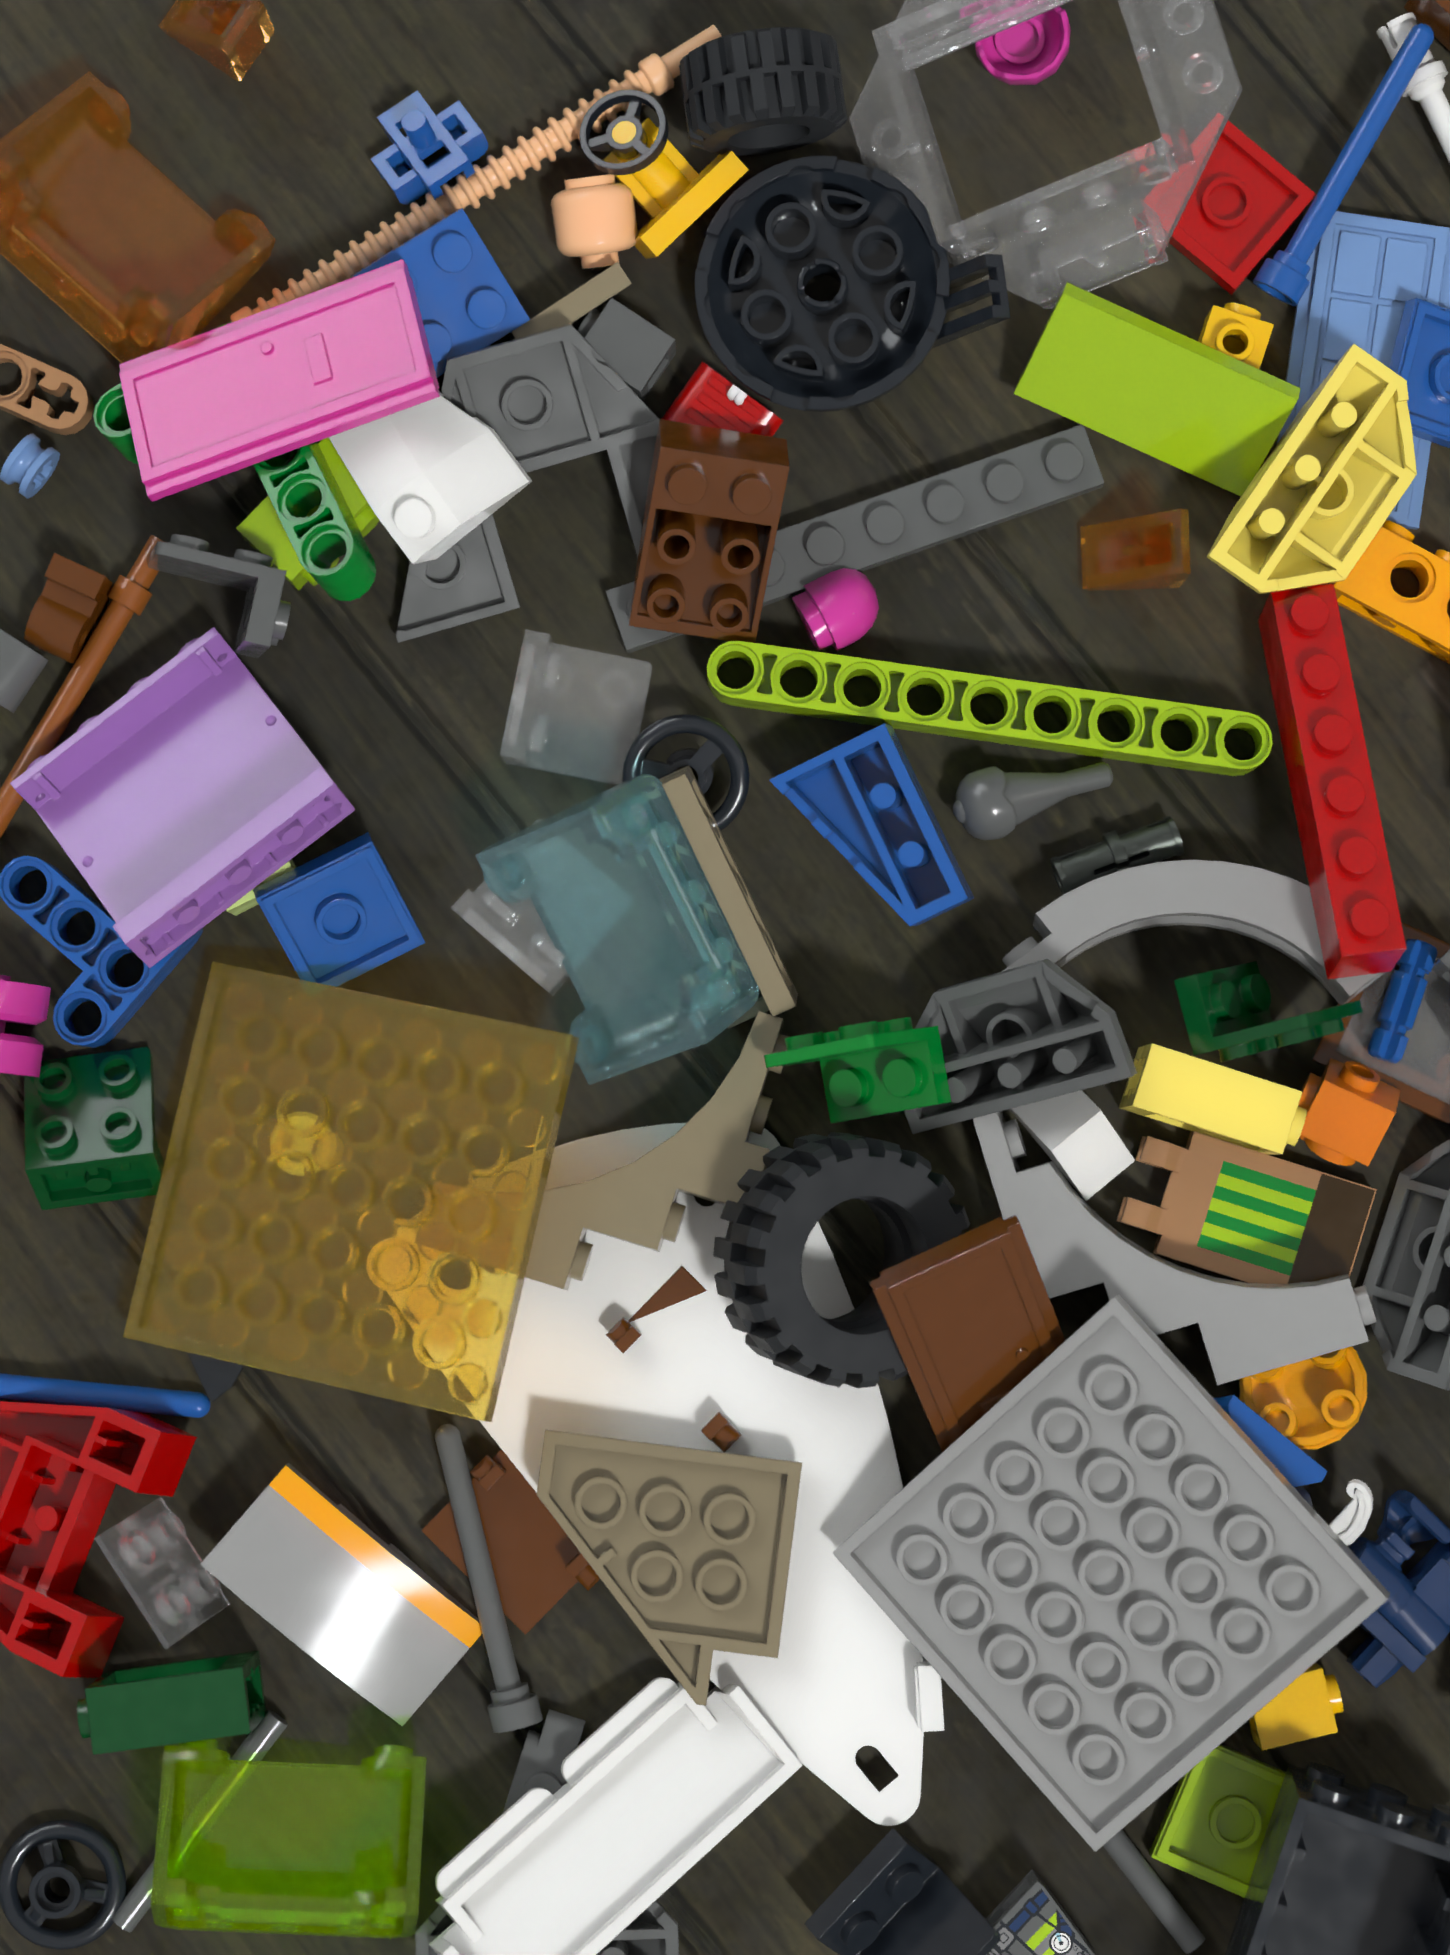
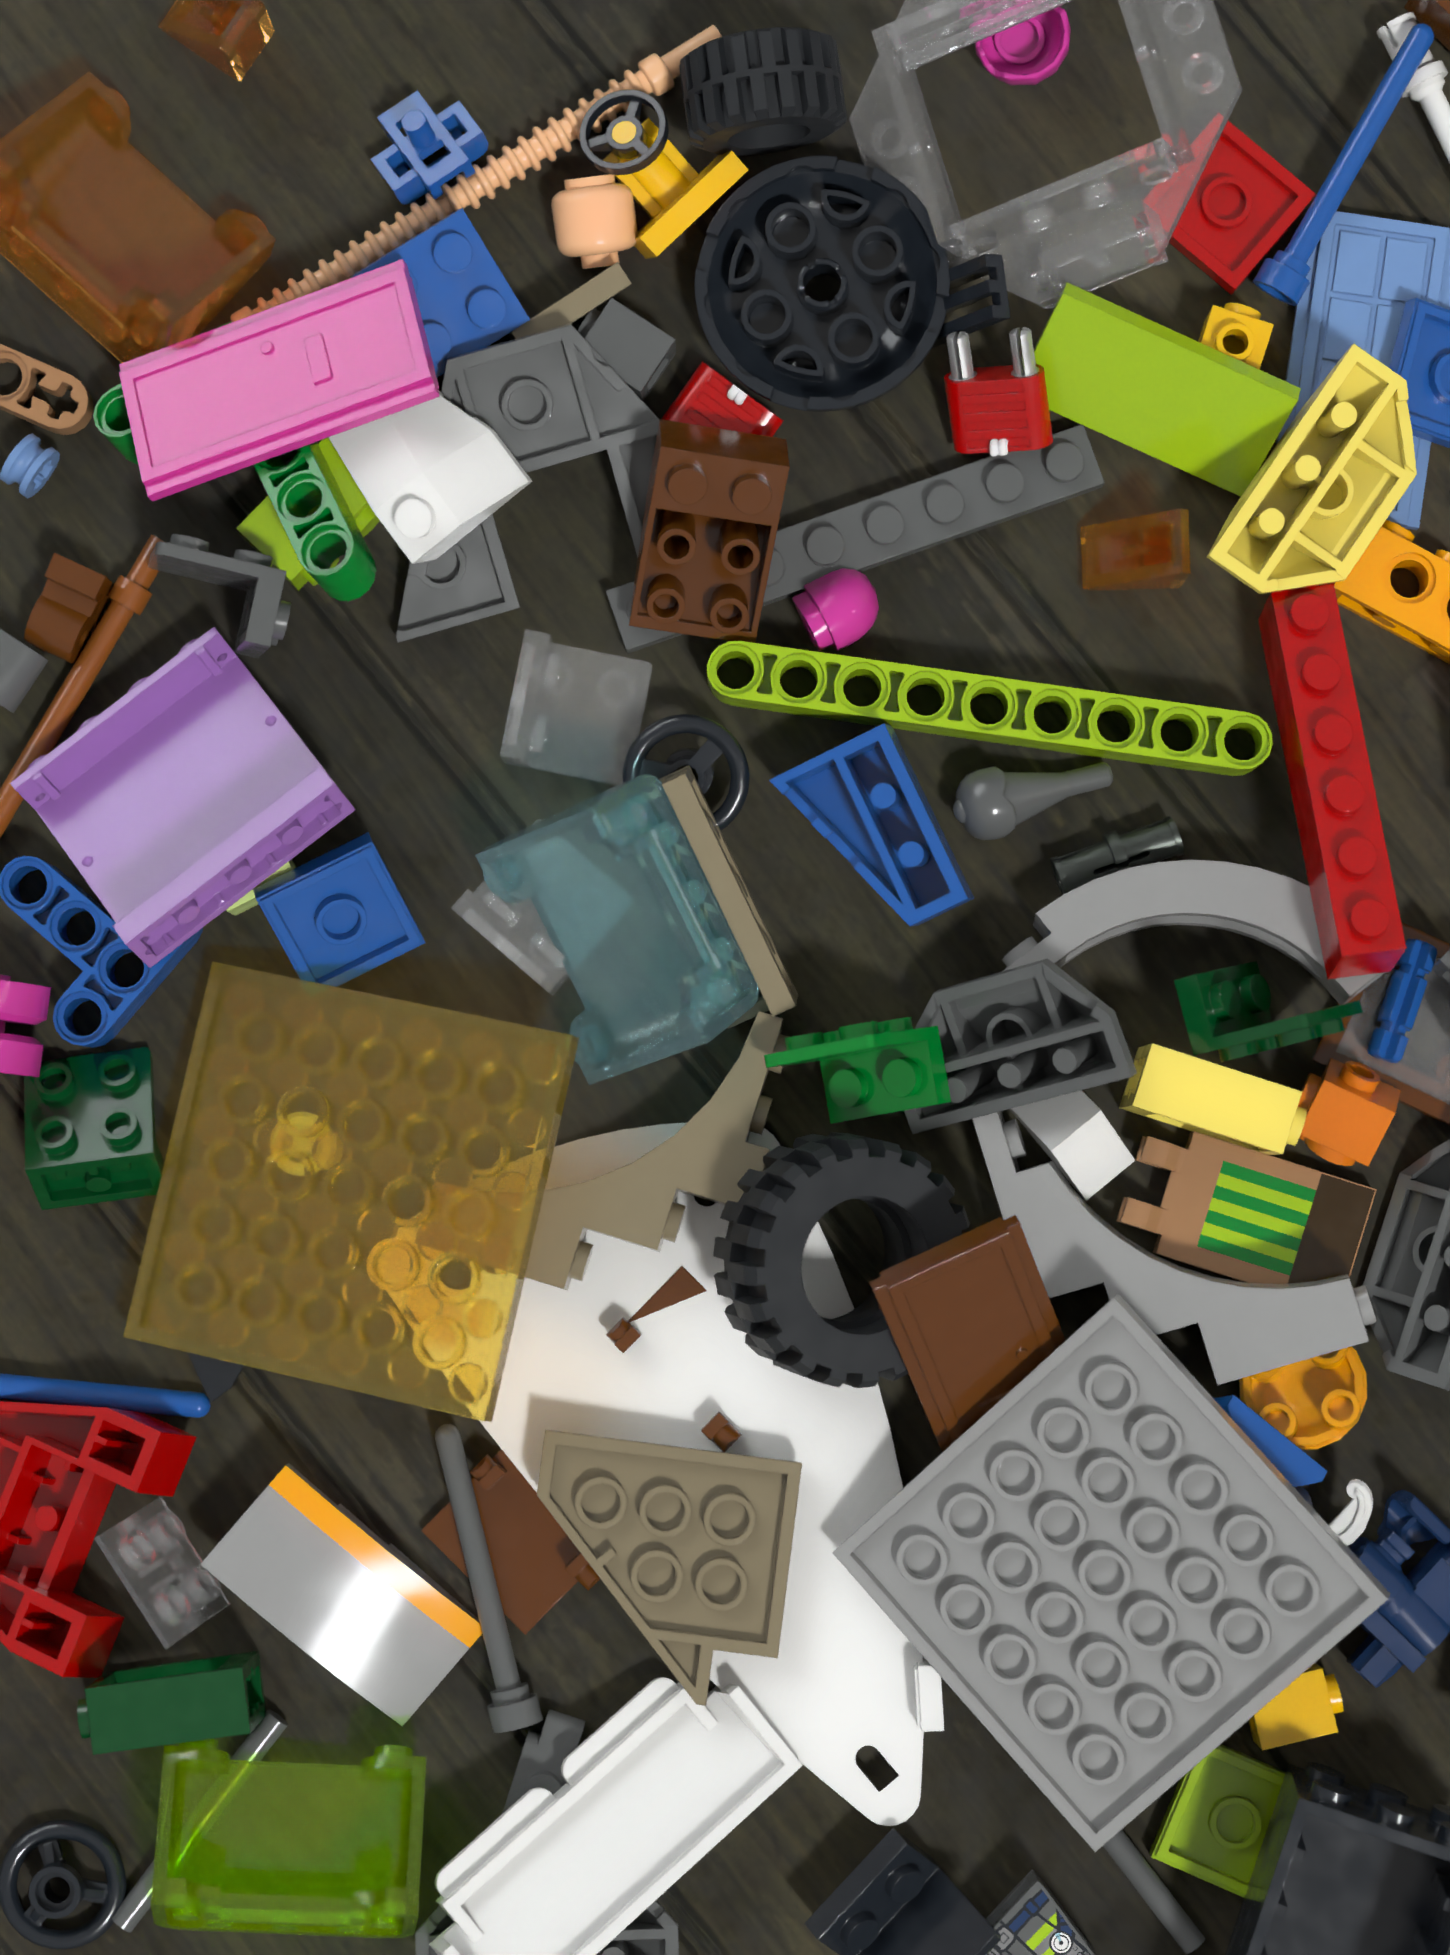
none -> red piece [944,327,1053,456]

